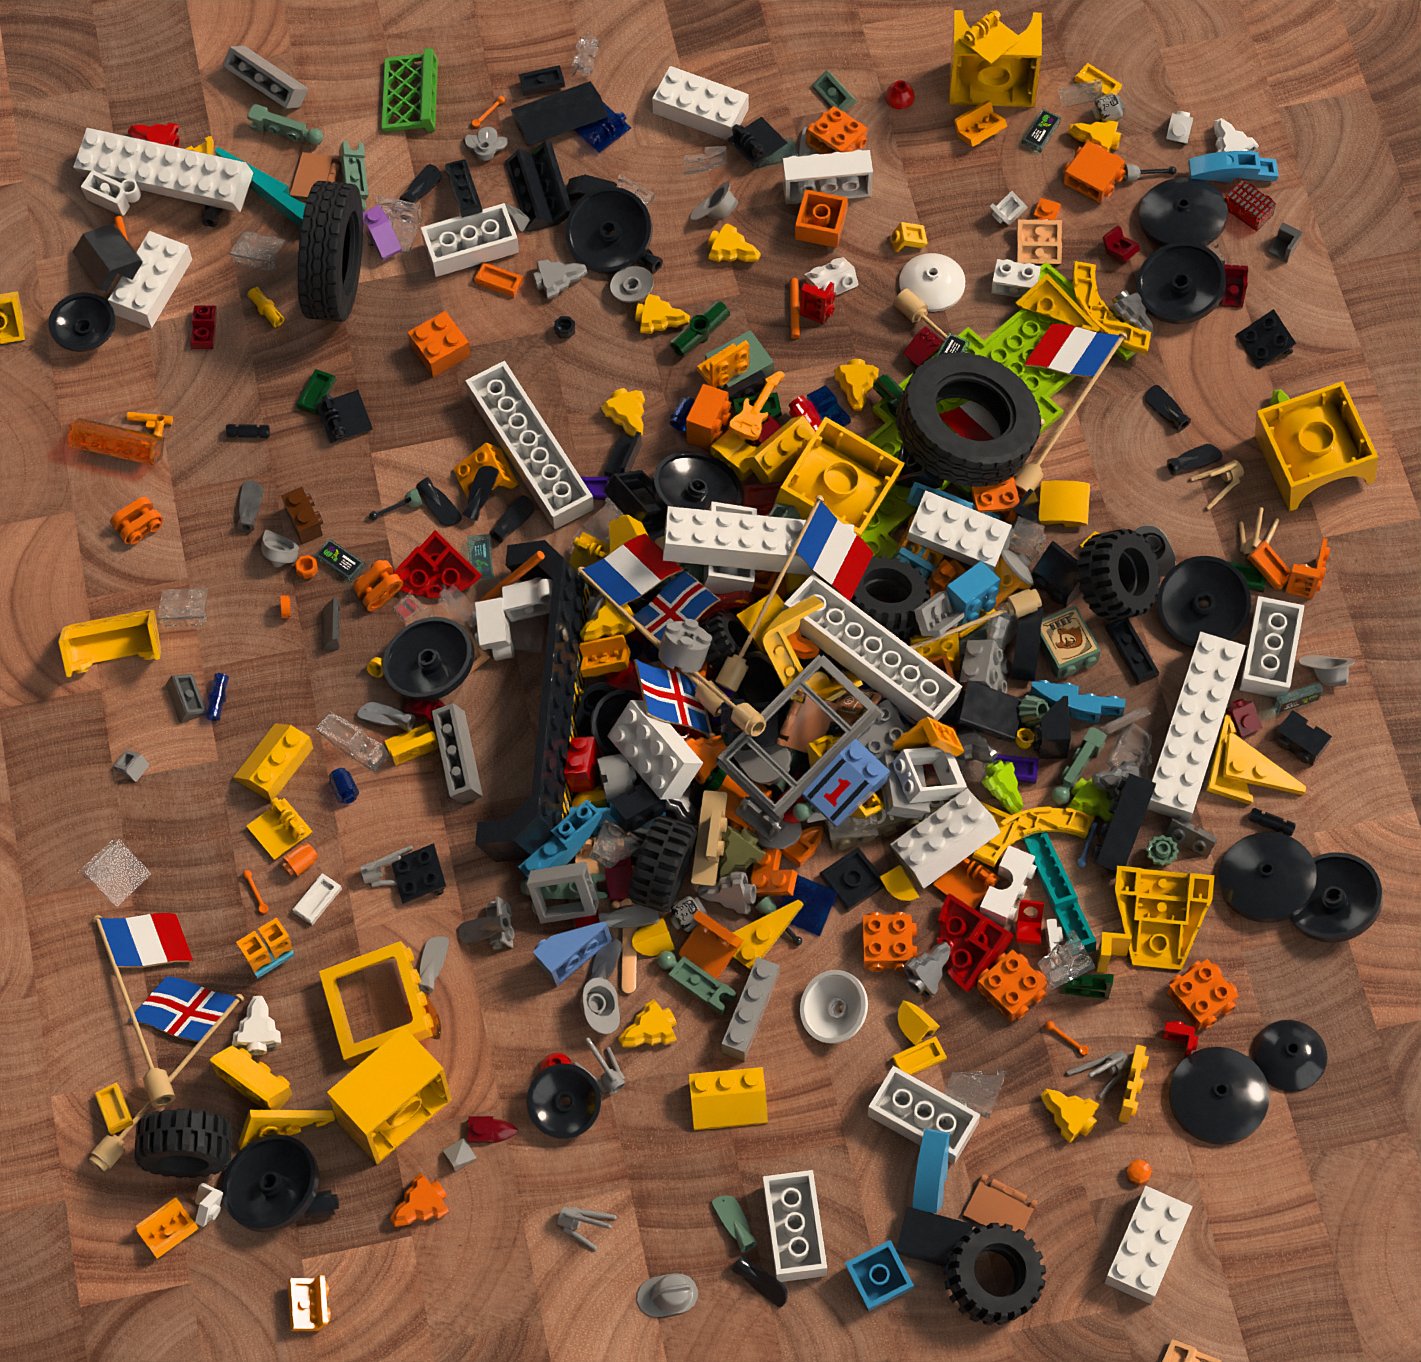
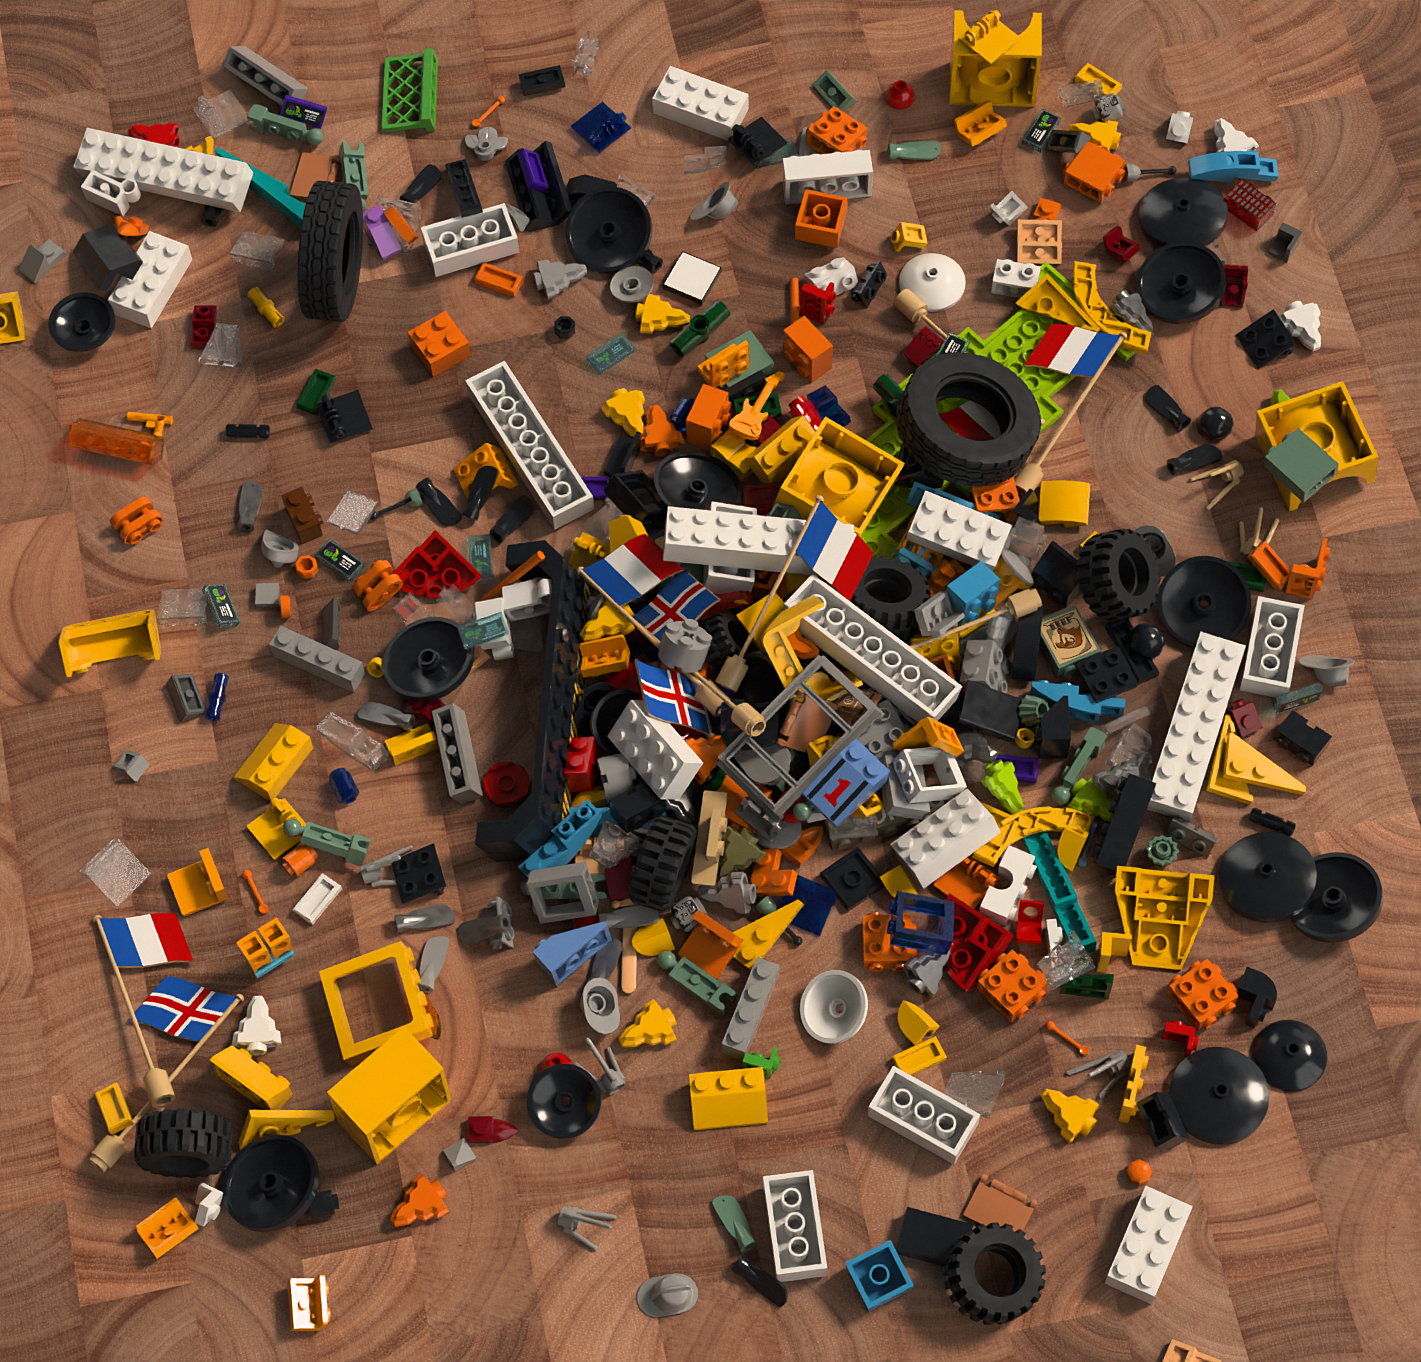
black slope [511,81,608,147] -> none
yellow rock [708,223,761,262] -> none
yellow rock [834,359,879,411] -> none
dark azure slope [913,1128,950,1214] -> none
none -> light grey slope [19,239,66,284]
none -> orange plate [117,217,150,236]
none -> light orange bracket [167,848,228,916]
none -> clear hinge [193,90,251,140]
none -> clear wing [199,323,243,367]
none -> tile [202,584,240,628]
none -> light grey tile [255,583,280,608]
none -> light grey brick [269,626,365,693]
none -> tile [279,95,327,129]
none -> sand green plate [283,819,371,866]
none -> clear piece [327,491,379,535]
none -> orange beam [384,205,419,244]
none -> flat silver piece [394,904,455,933]
none -> clear light blue tile [457,612,509,649]
none -> red tile [483,761,530,808]
none -> dark purple tile [517,148,548,192]
none -> clear light blue tile [586,333,636,375]
none -> orange rock [640,404,685,457]
none -> white tile [663,251,722,305]
none -> bright green bracket [742,1047,781,1079]
none -> orange brick [783,316,833,383]
none -> black hinge [851,260,887,308]
none -> sand green piece [887,141,941,160]
none -> clear blue window [887,891,954,955]
none -> dark grey slope [1046,129,1091,153]
none -> yellow brick [1057,827,1089,871]
none -> black bracket [1076,646,1138,703]
none -> black hair [1130,623,1165,658]
none -> black brick [1136,1092,1189,1150]
none -> black hair [1196,406,1234,440]
none -> black brick [1237,967,1277,1028]
none -> sand green brick [1264,428,1338,503]
none -> white rock [1279,301,1321,351]

